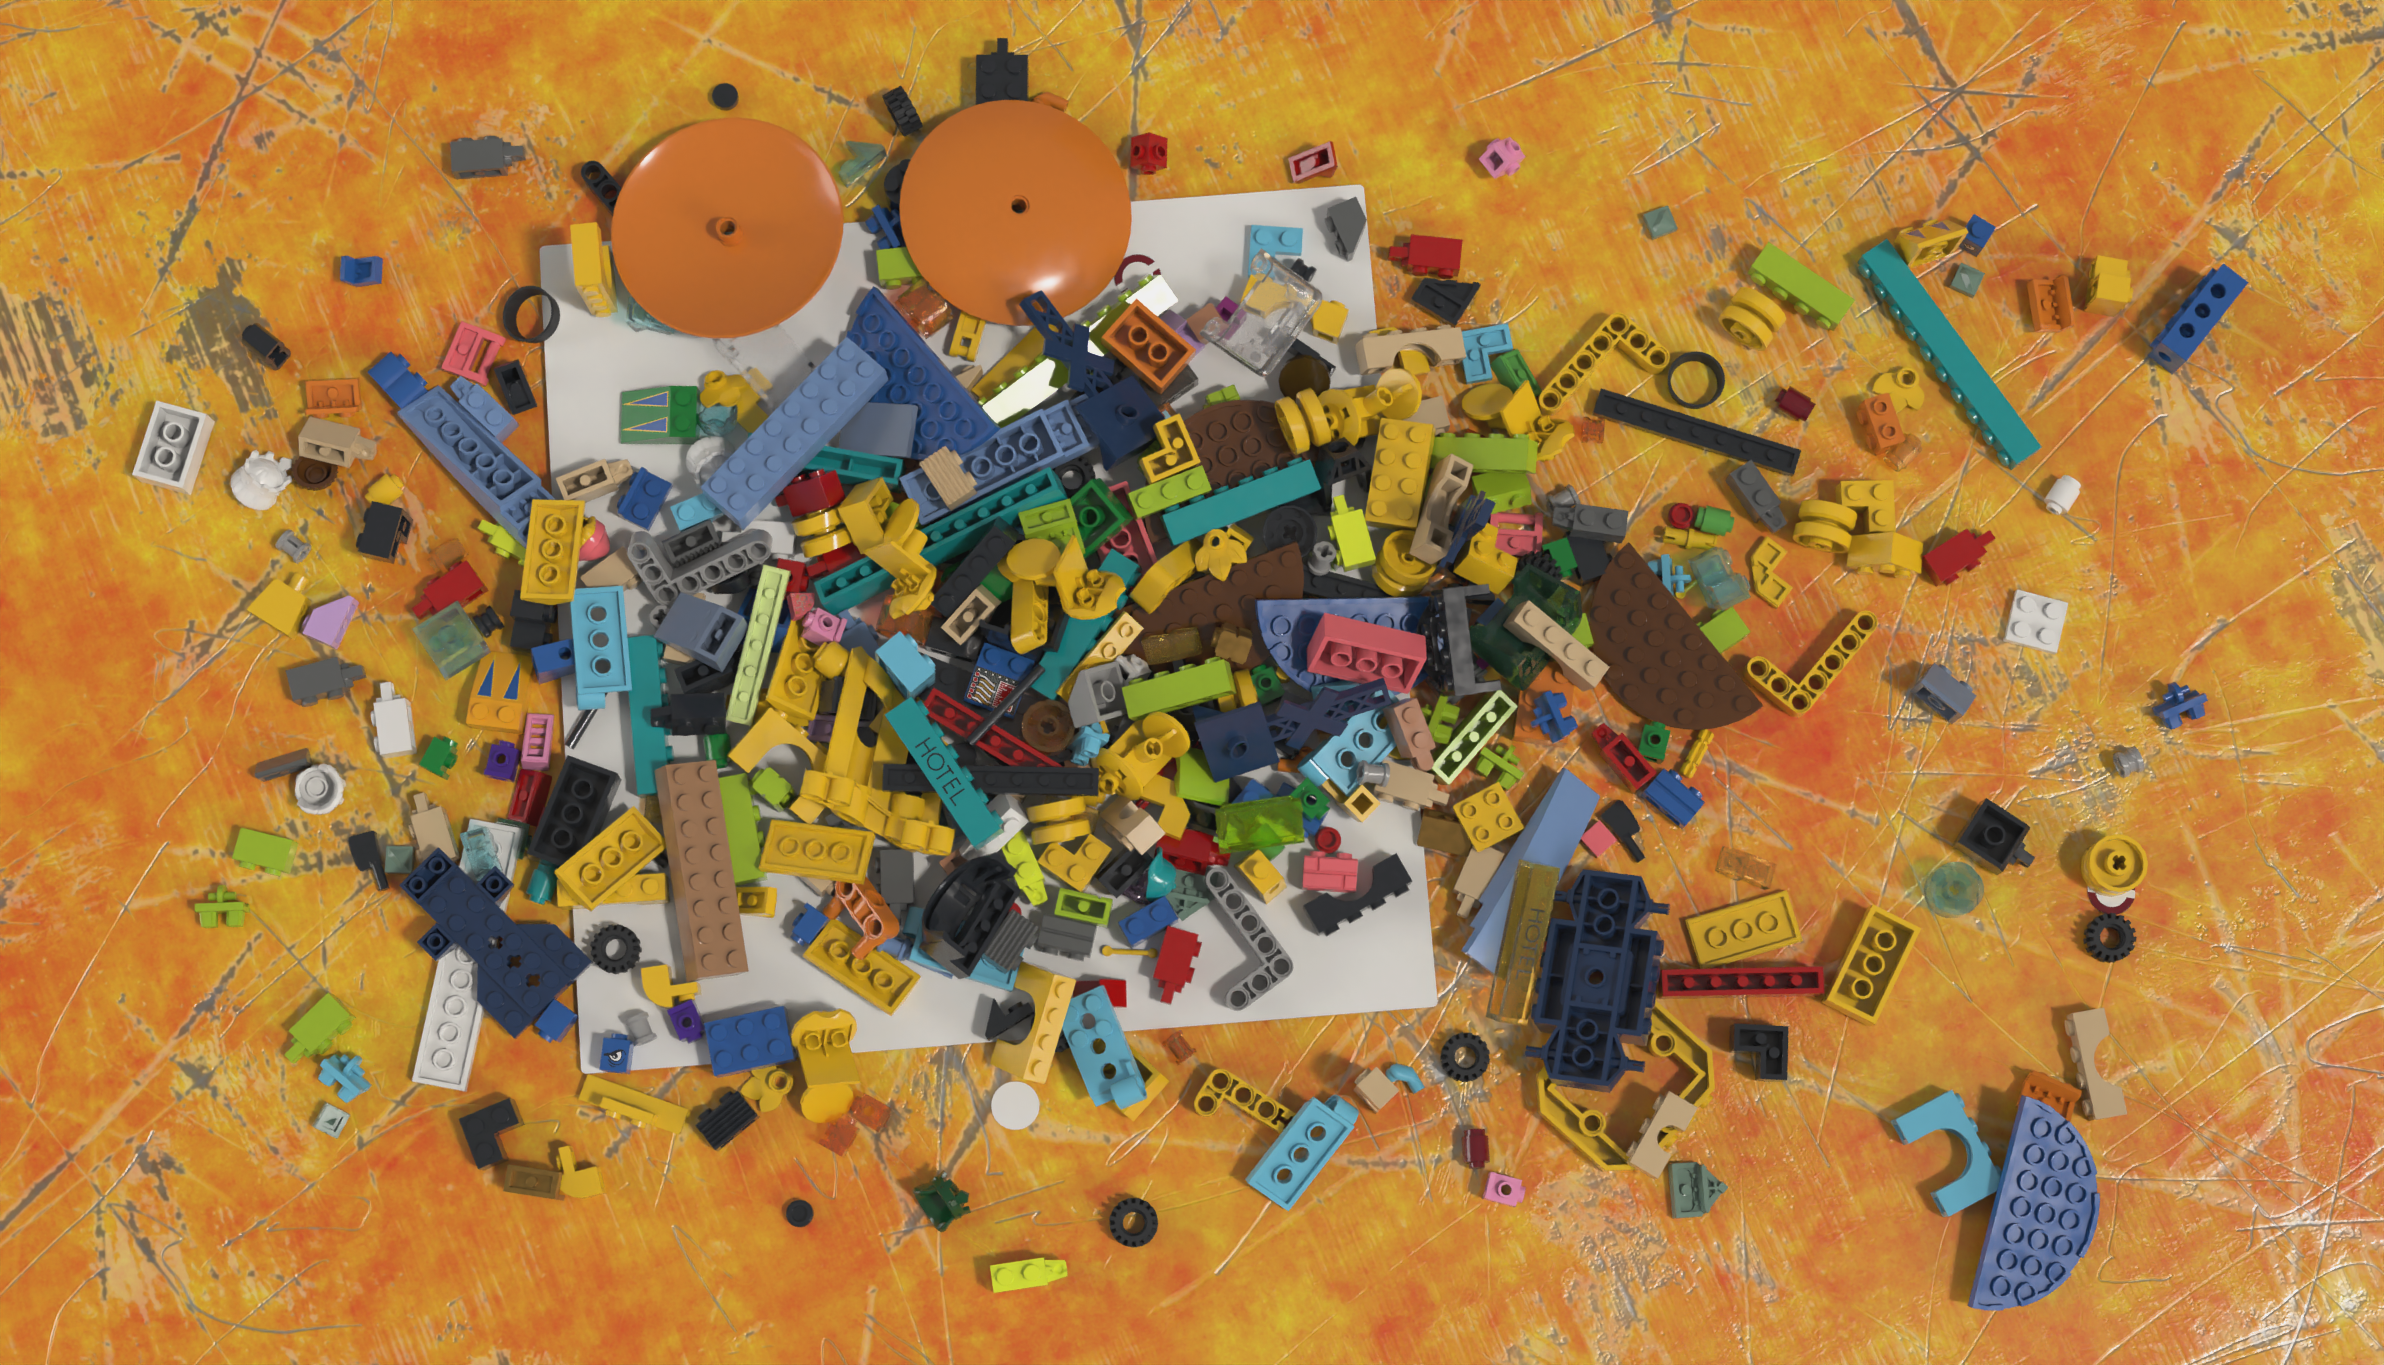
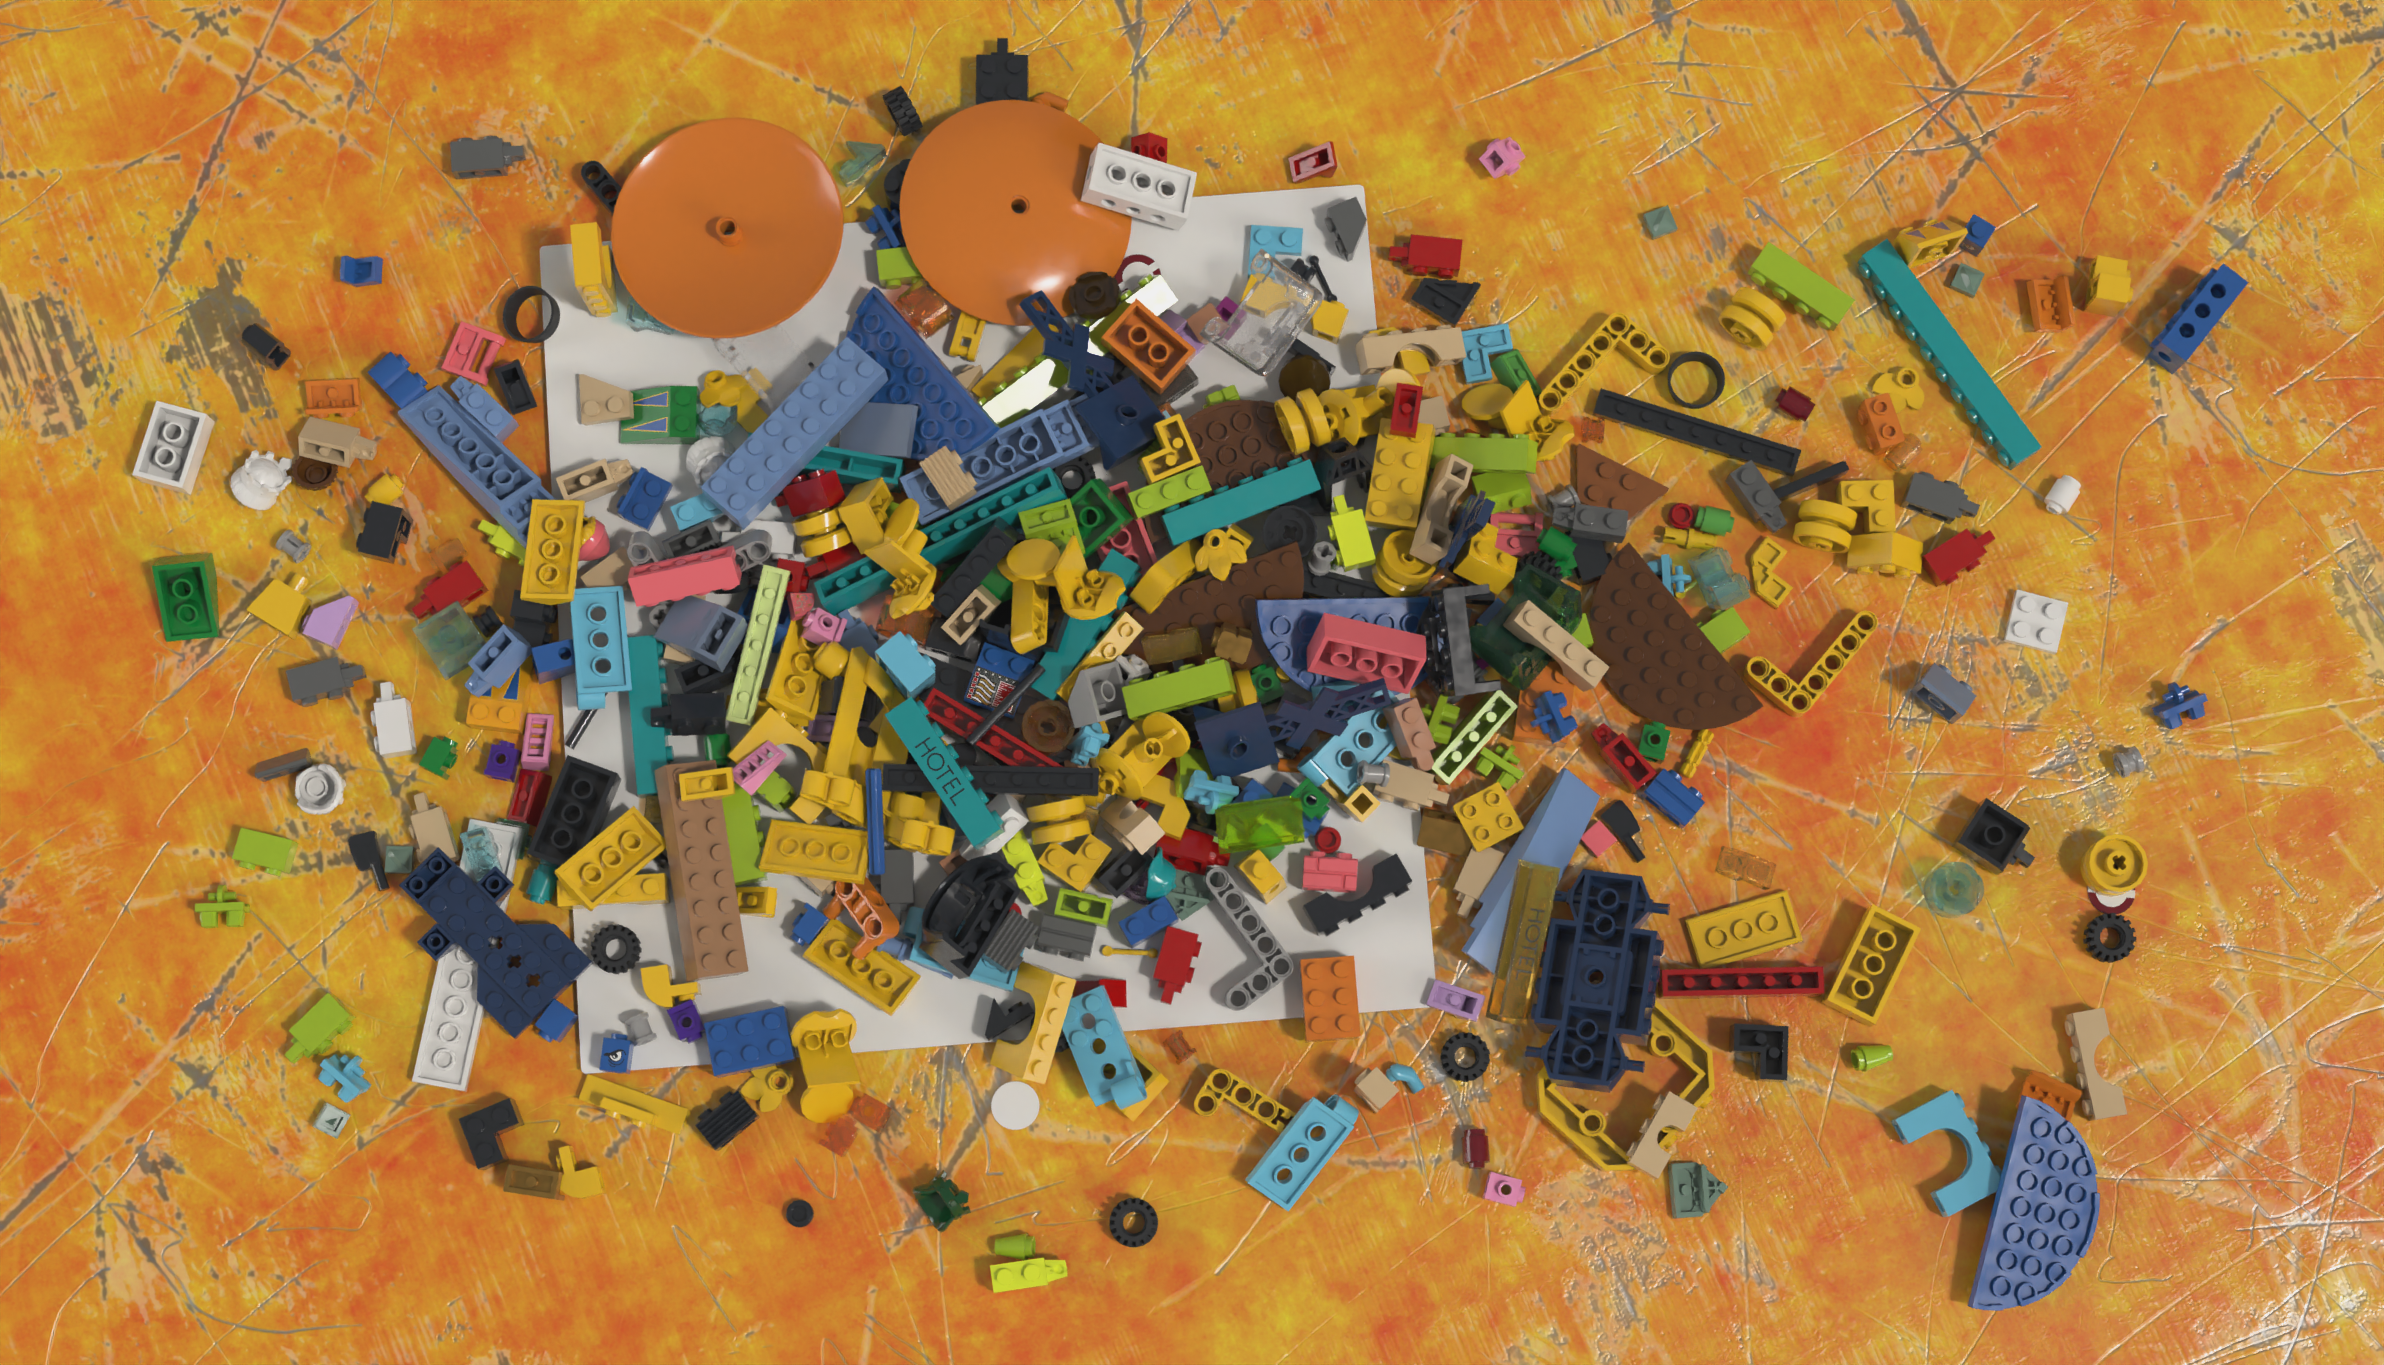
black tile [712,83,739,111] -> none
none -> green slope [152,553,219,642]
none -> medium blue hinge [465,624,533,697]
none -> tan wing [579,374,634,425]
none -> coral brick [628,545,742,607]
none -> yellow slope [679,767,735,802]
none -> bright pink slope [733,740,787,796]
none -> blue axle [865,768,885,875]
none -> lime cone [995,1233,1036,1260]
none -> dark brown tile [1069,271,1121,320]
none -> white brick [1081,143,1197,231]
none -> medium azure hips [1184,770,1239,814]
none -> orange brick [1299,956,1361,1043]
none -> black hinge [1309,255,1337,302]
none -> red slope [1389,383,1423,438]
none -> lavender slope [1426,979,1485,1022]
none -> green brick [1536,526,1577,563]
none -> dark orange wing [1576,444,1669,522]
none -> black tile [1774,461,1849,501]
none -> lime cone [1850,1045,1893,1072]
none -> dark grey hinge [1900,471,1980,524]

